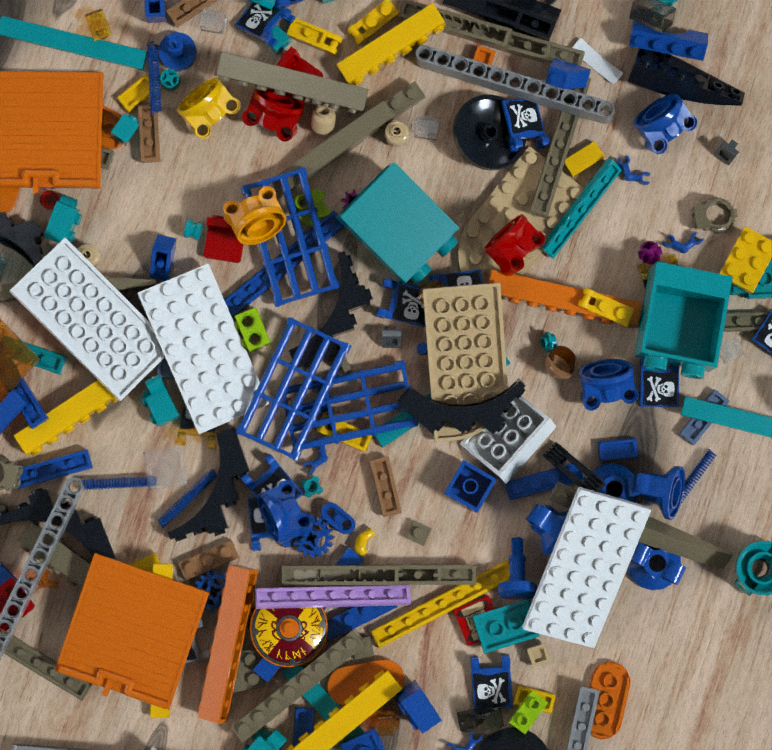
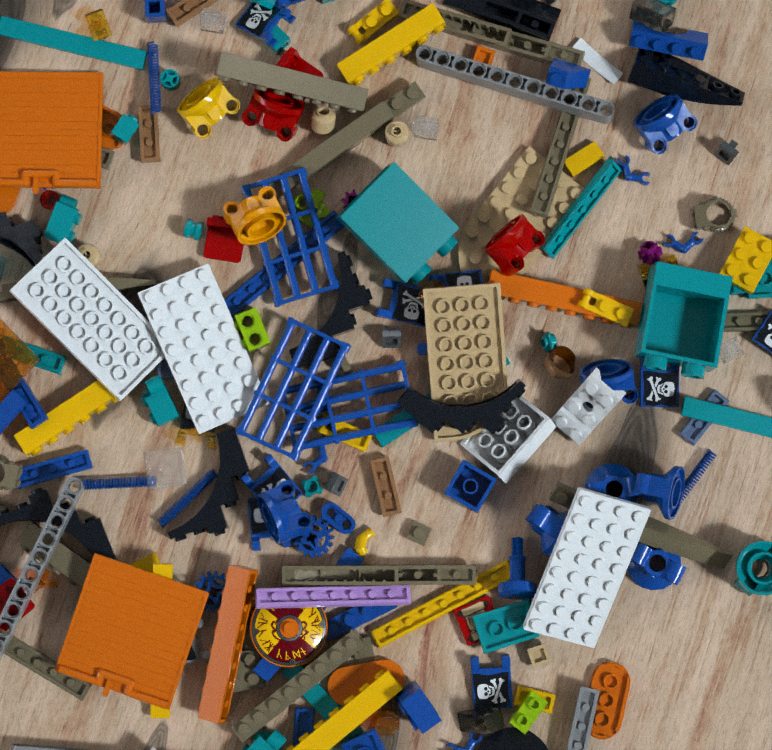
yellow tile [117,74,157,113] -> none
blue slope [149,234,177,281] -> none
blue piece [158,32,197,72] -> none
medium nougat plate [178,540,239,581] -> none
yellow plate [287,18,343,56] -> none
black dish [453,94,526,171] -> none
flag [501,99,550,152] -> none
blue plate [505,463,584,501] -> none
black container [543,442,606,492] -> none
blue tile [598,438,638,461] -> none
none -> dark grey tile [322,472,348,497]
none -> white piece [551,367,626,445]

